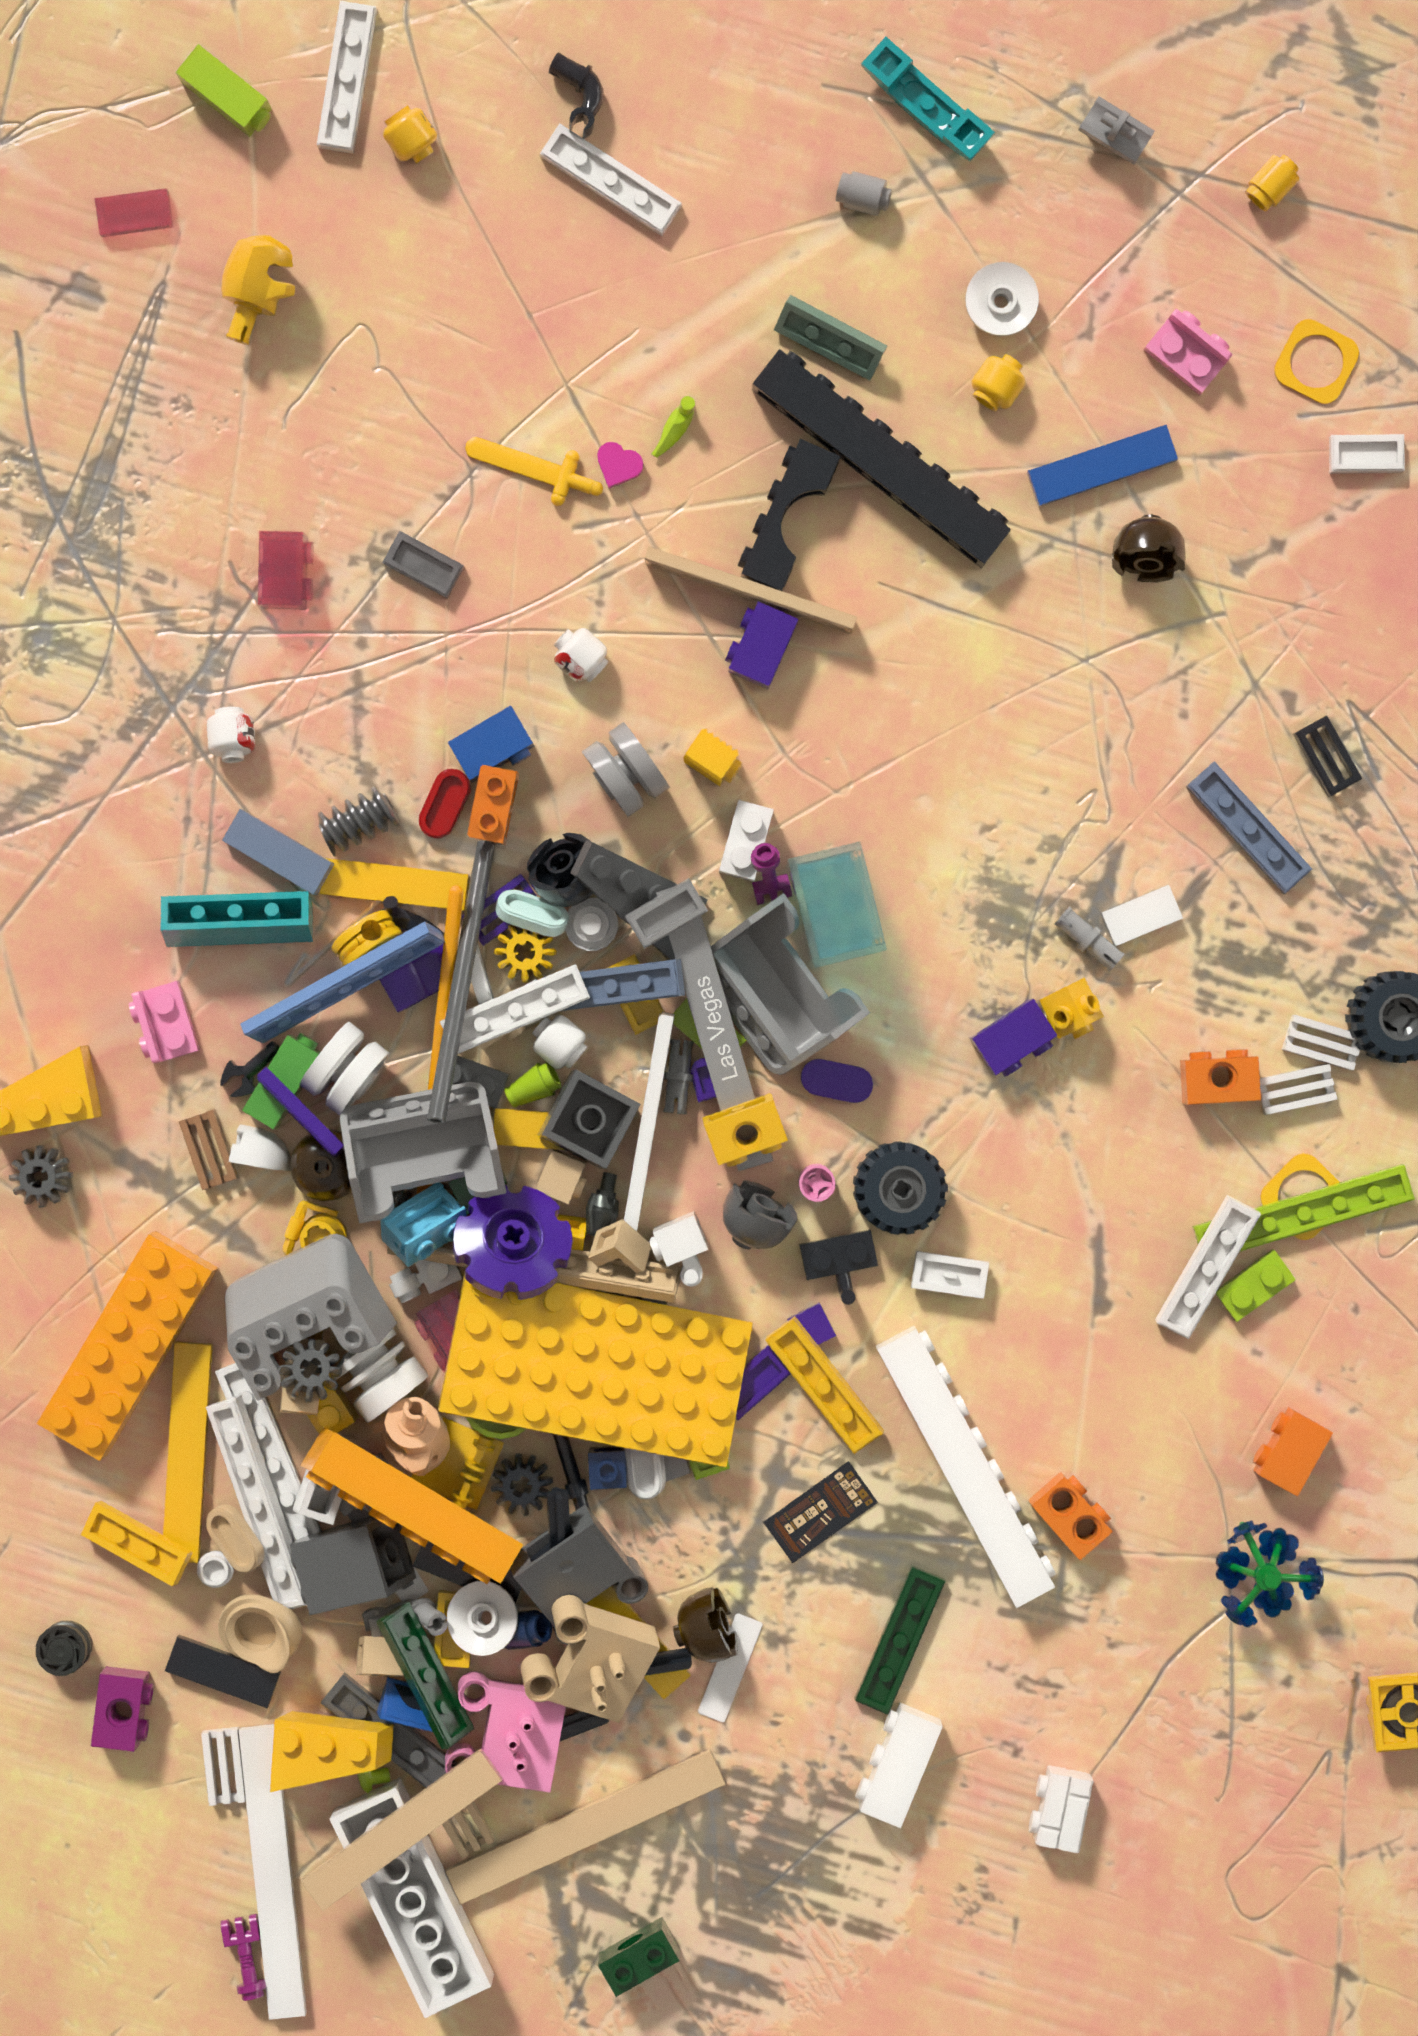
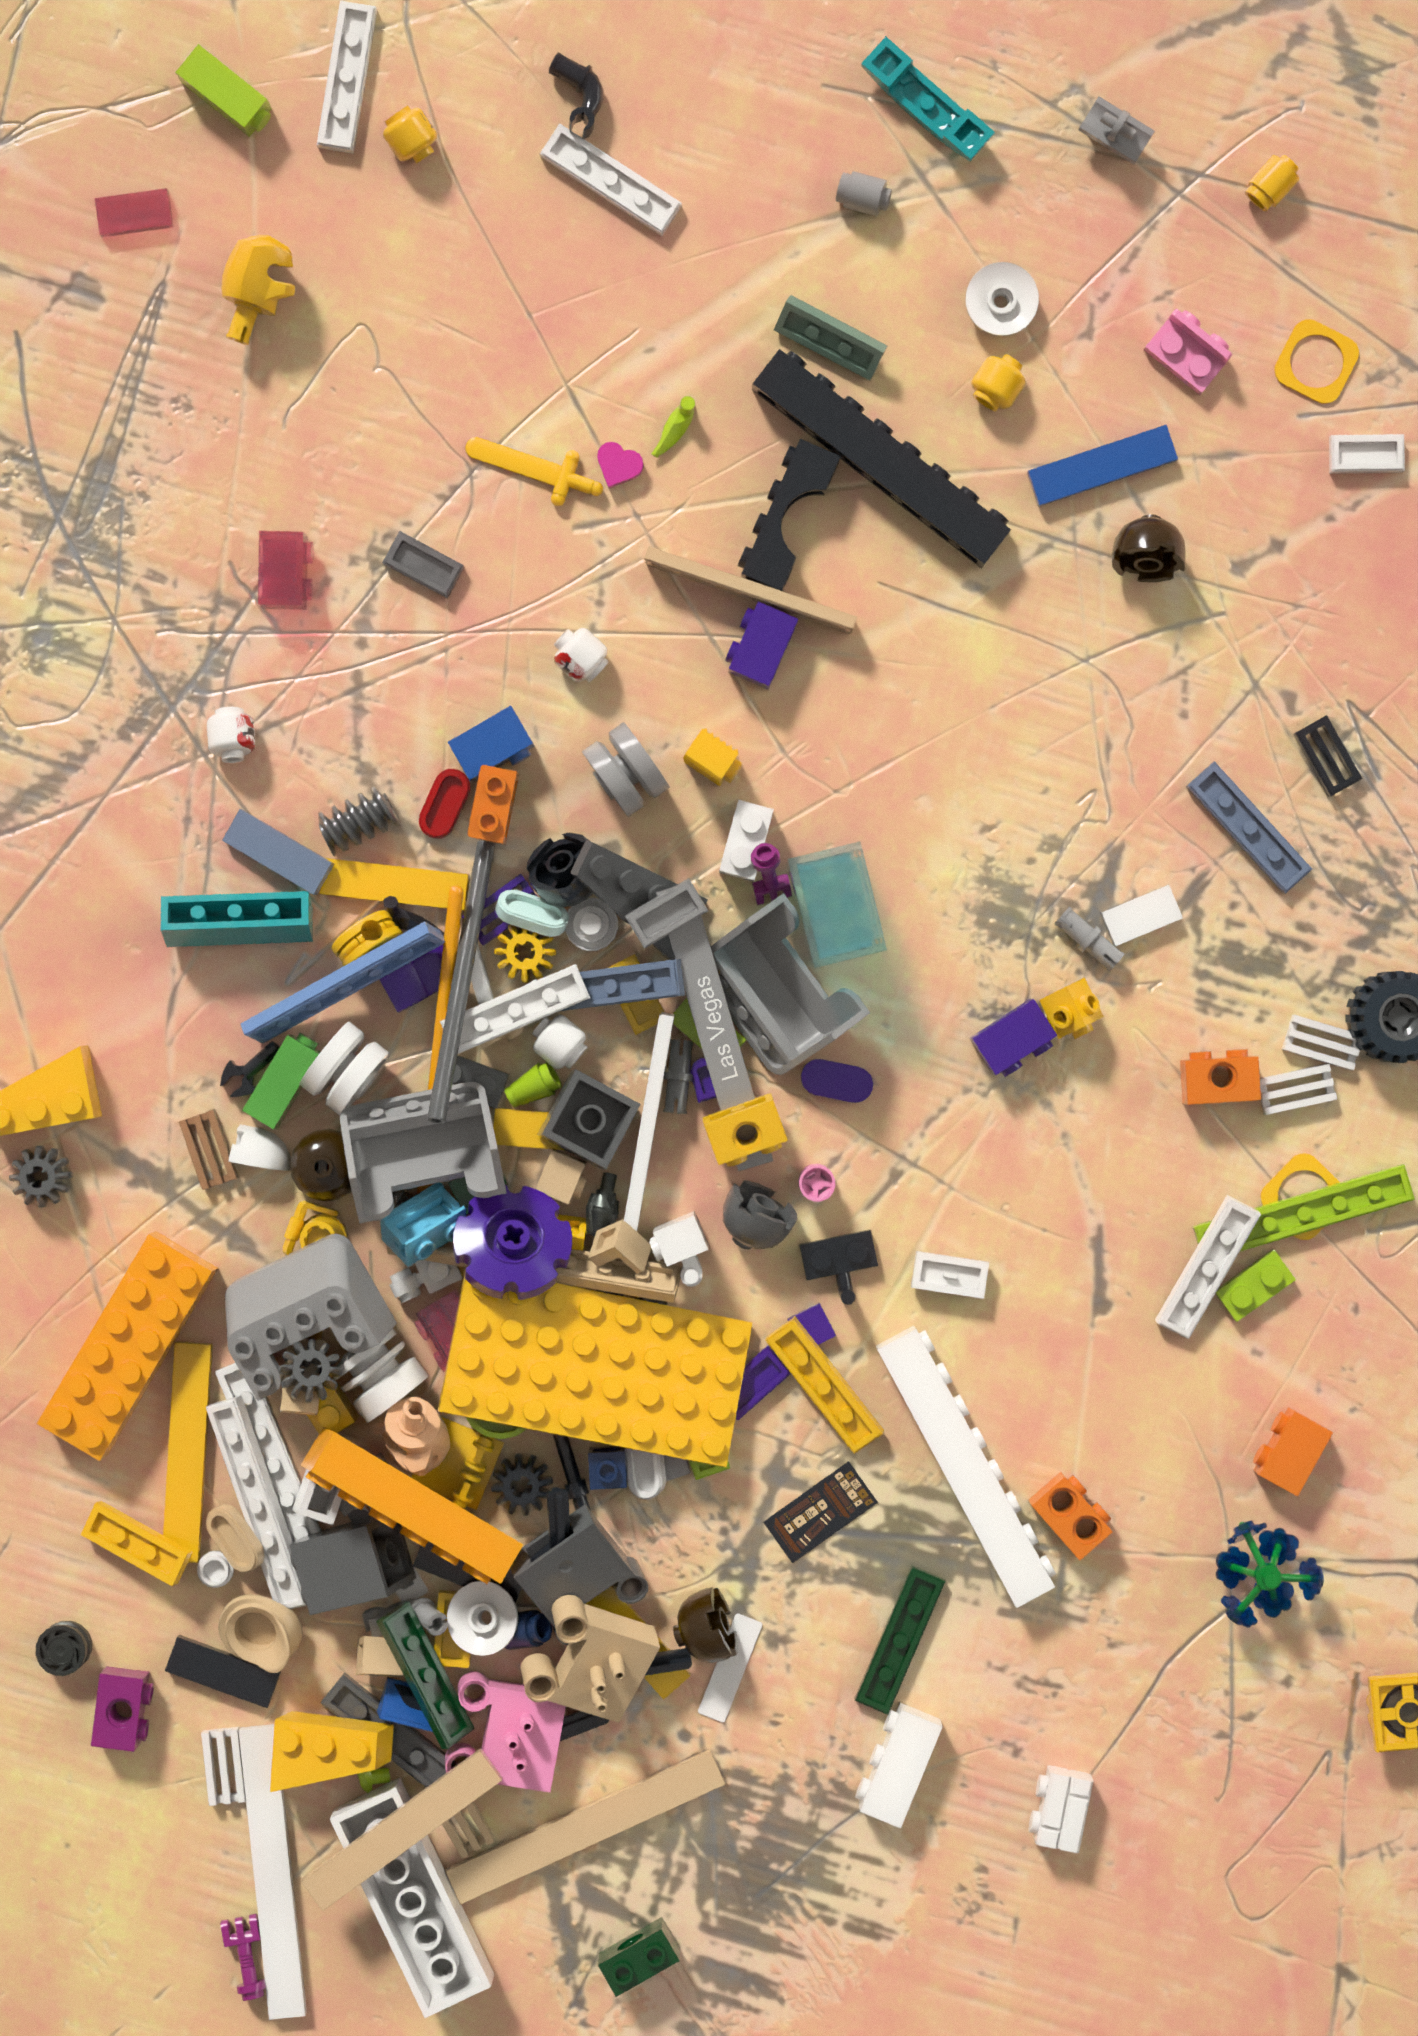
bright pink bracket [129,981,200,1064] -> none
dark purple tile [257,1067,344,1158] -> none
black wheel [853,1141,948,1235] -> none

